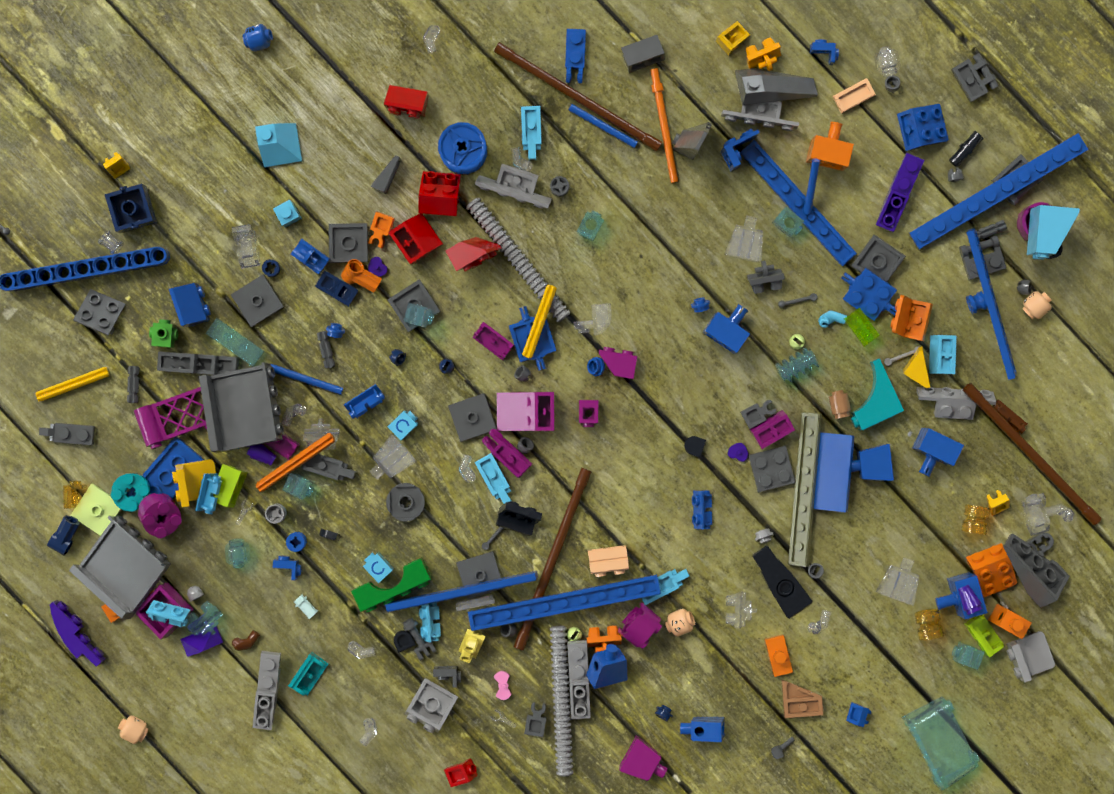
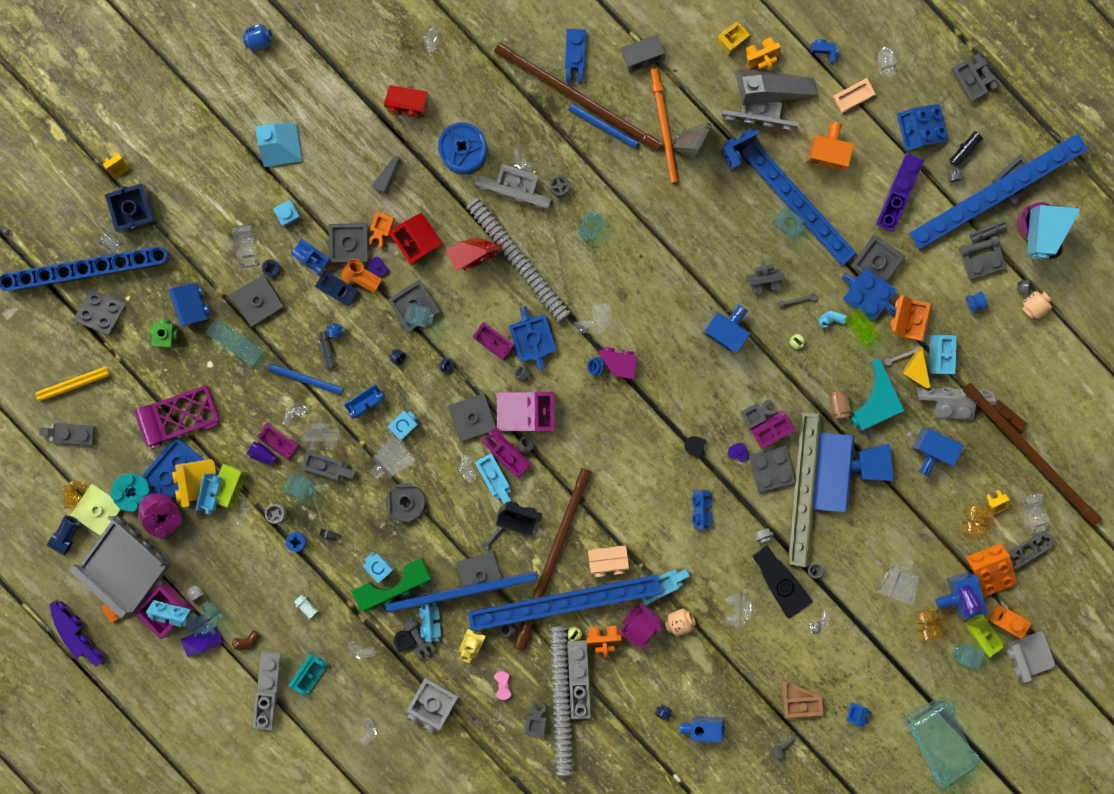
light nougat head [118,715,148,744] -> none
dark grey axle [127,366,139,403] -> none
dark grey slope [157,352,239,375] -> none
dark grey panel [199,362,284,453] -> none
clear light blue head [225,538,250,568] -> none
orange axle [256,433,335,492] -> none
blue bracket [273,555,302,580] -> none
red slope [418,171,461,216] -> none
dark grey bracket [433,666,461,688] -> none
red bracket [444,758,478,787] -> none
clear tile [456,594,495,611] -> none
medium azure hinge [521,106,542,160] -> none
yellow axle [522,285,557,358] -> none
magenta brick [579,400,598,427] -> none
blue torso [586,644,627,689] -> none
magenta torso [619,735,667,781] -> none
blue plate [691,297,710,312] -> none
clear torso [724,216,763,263] -> none
orange tile [764,634,793,677] -> none
clear light blue piece [775,348,819,383] -> none
blue bar [804,159,820,214] -> none
dark grey hinge [885,75,900,92] -> none
blue tile [966,228,1017,380] -> none
dark grey wedge [1003,533,1070,608] -> none
clear arm [1044,504,1074,522] -> none

